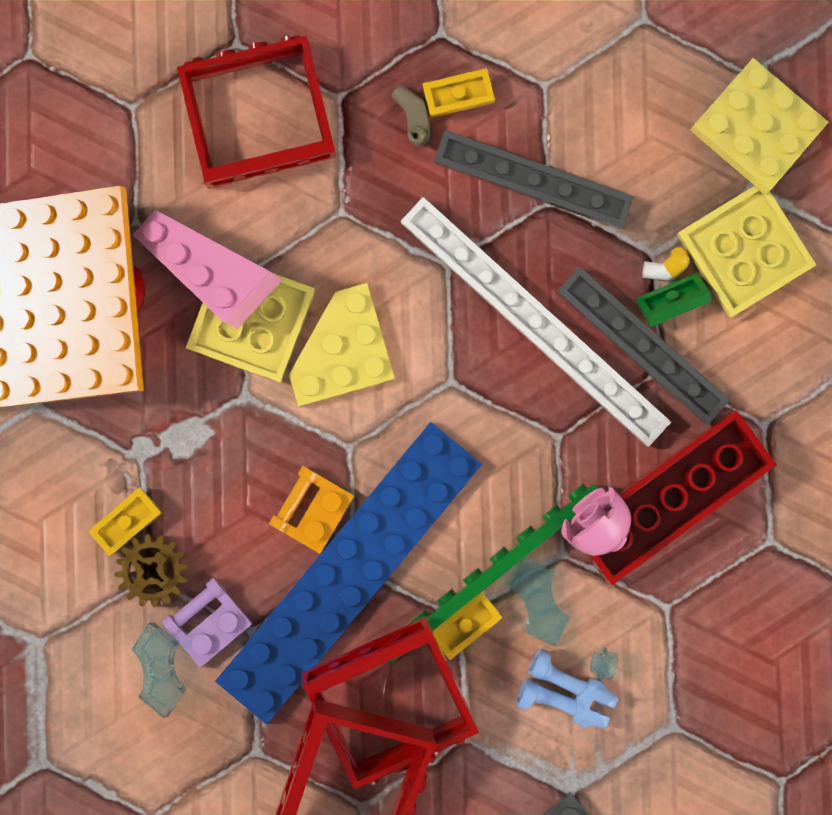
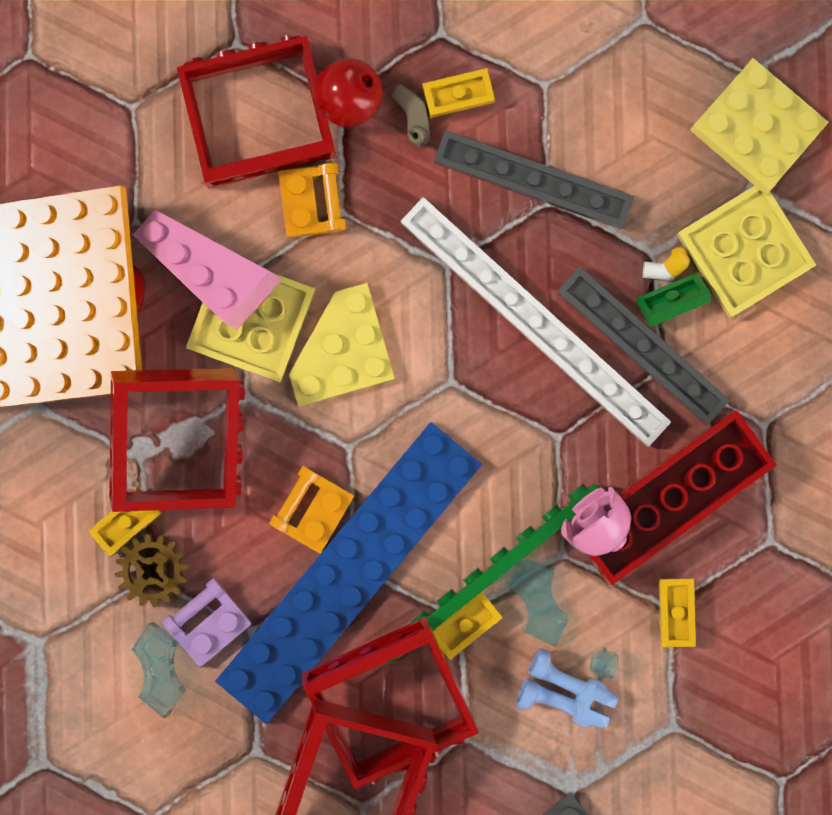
none -> red window [109,368,245,512]
none -> light orange plate [278,163,346,239]
none -> red cylinder [314,58,383,128]
none -> yellow plate [659,578,696,647]

